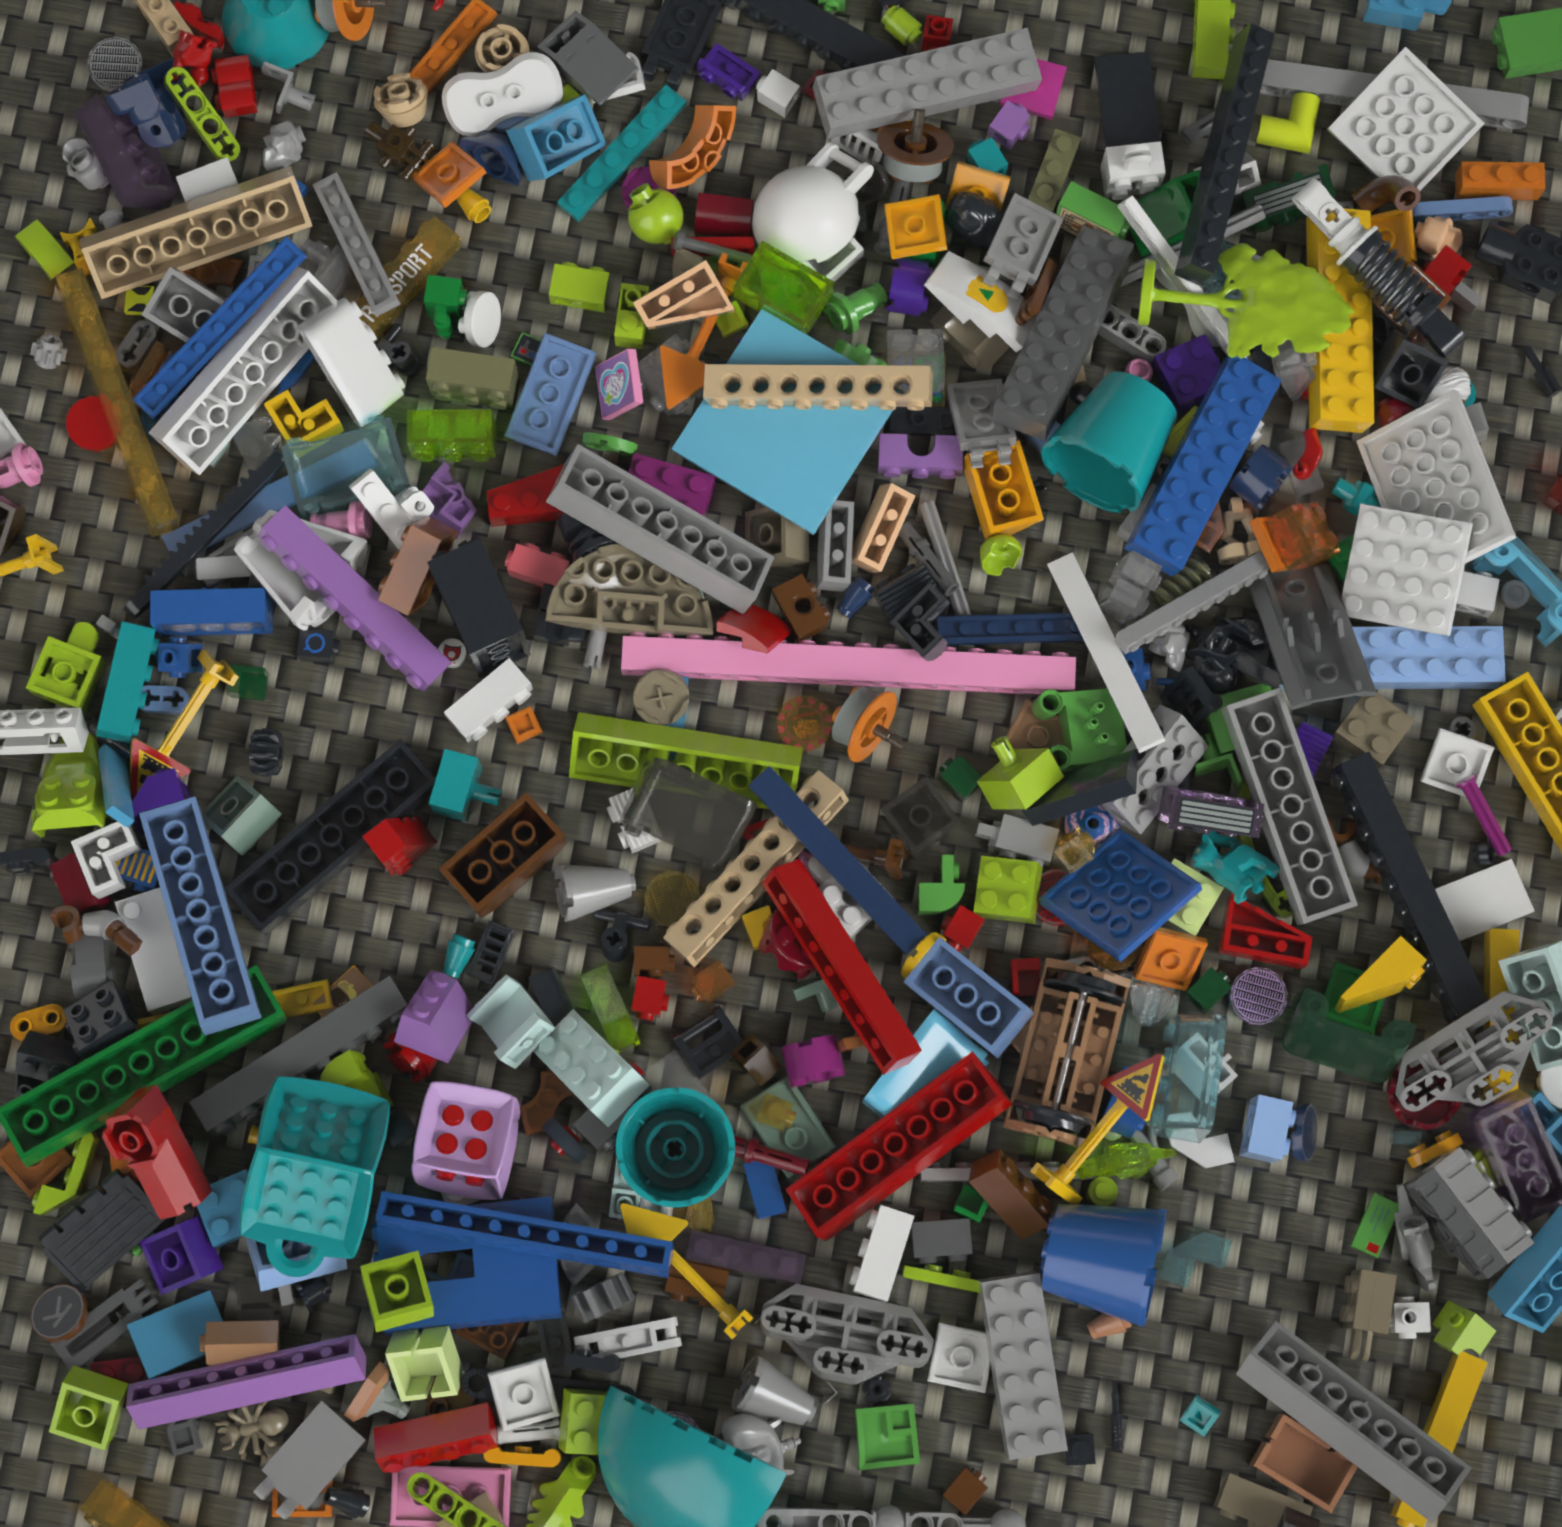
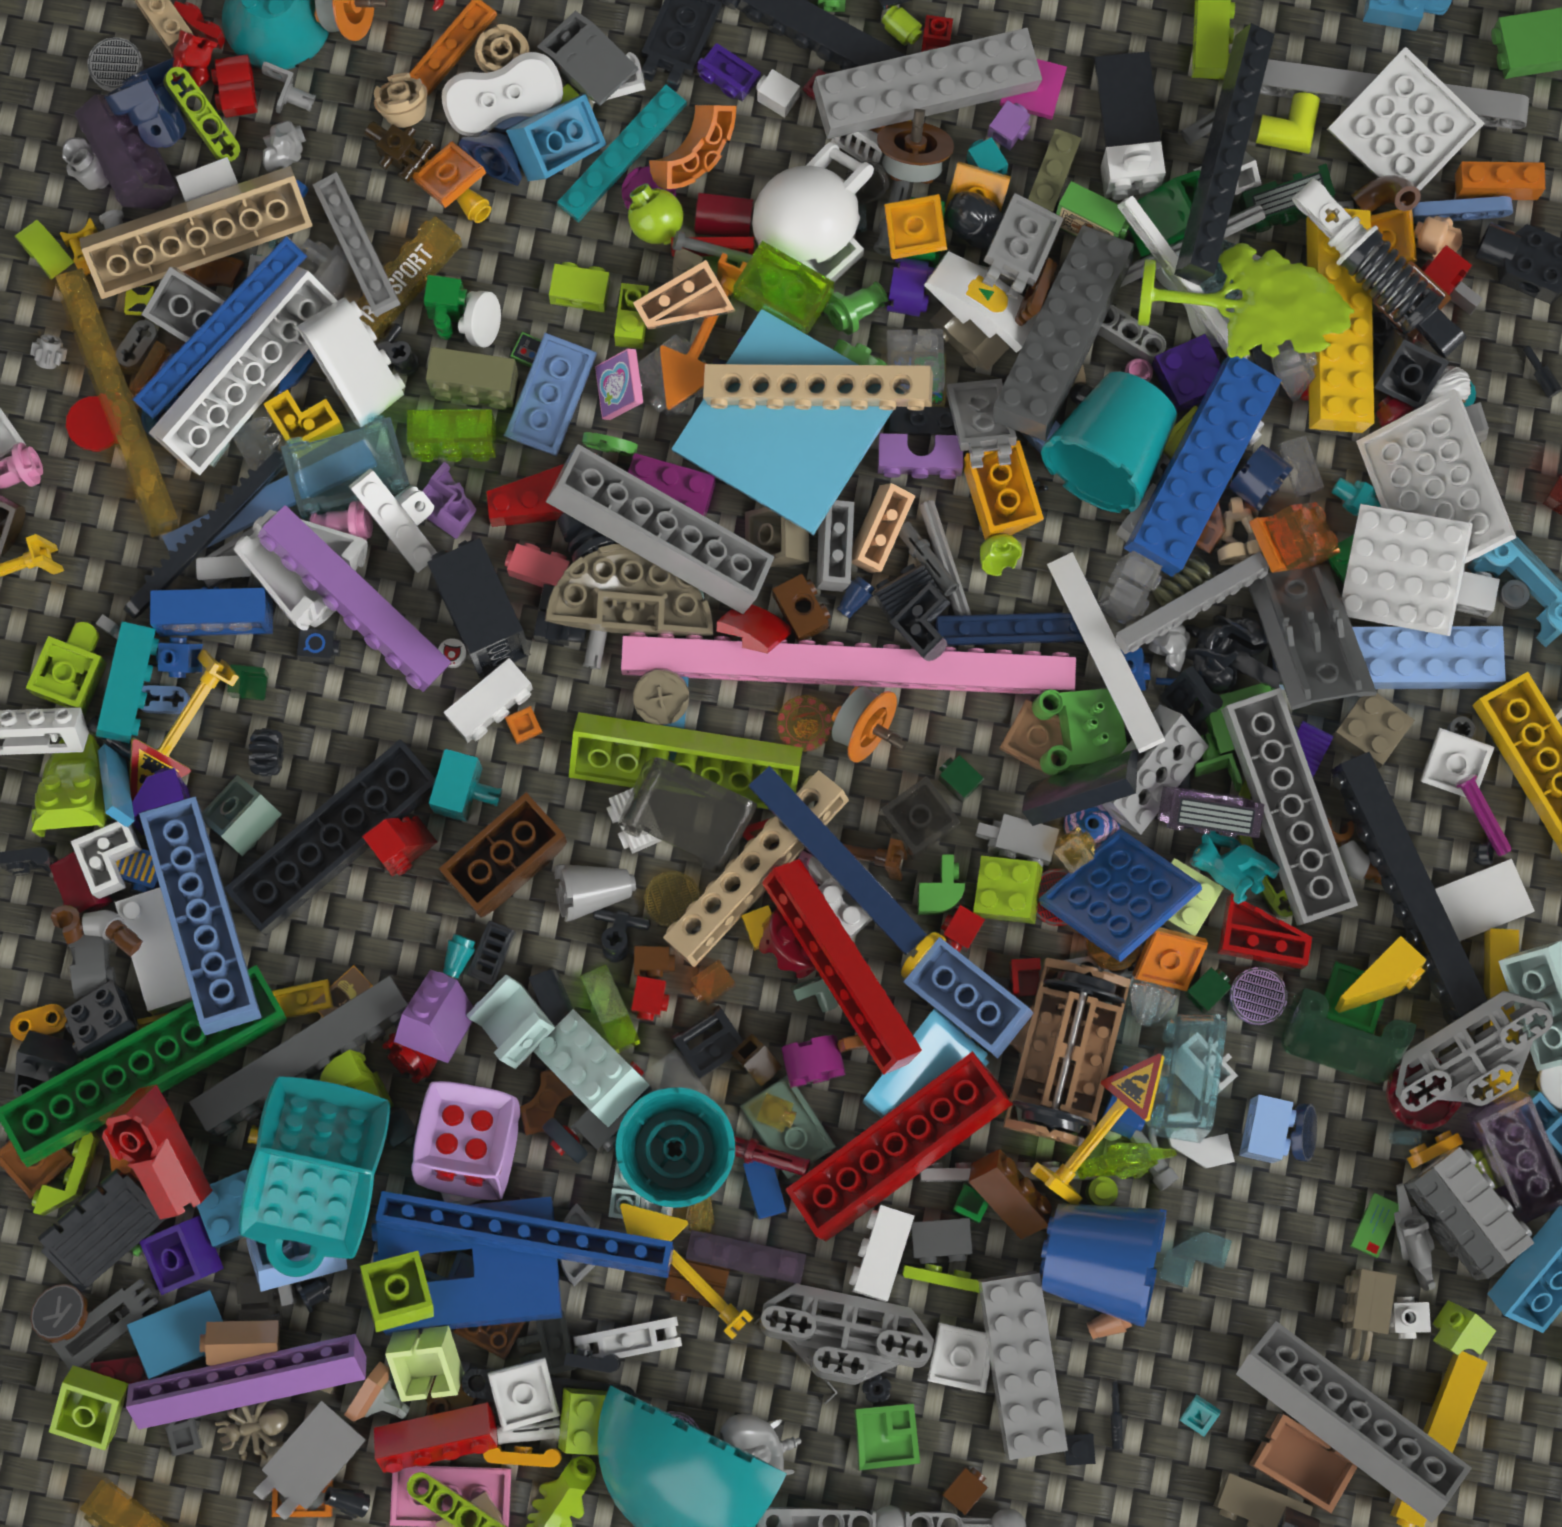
brick [378,516,458,616] -> none
dark grey gear [571,1271,635,1324] -> none
neon yellow tile [716,300,749,338] -> none
light grey cone [731,1355,817,1425] -> none
lime brick [977,736,1064,809] -> none
red arm [1293,428,1323,480] -> none

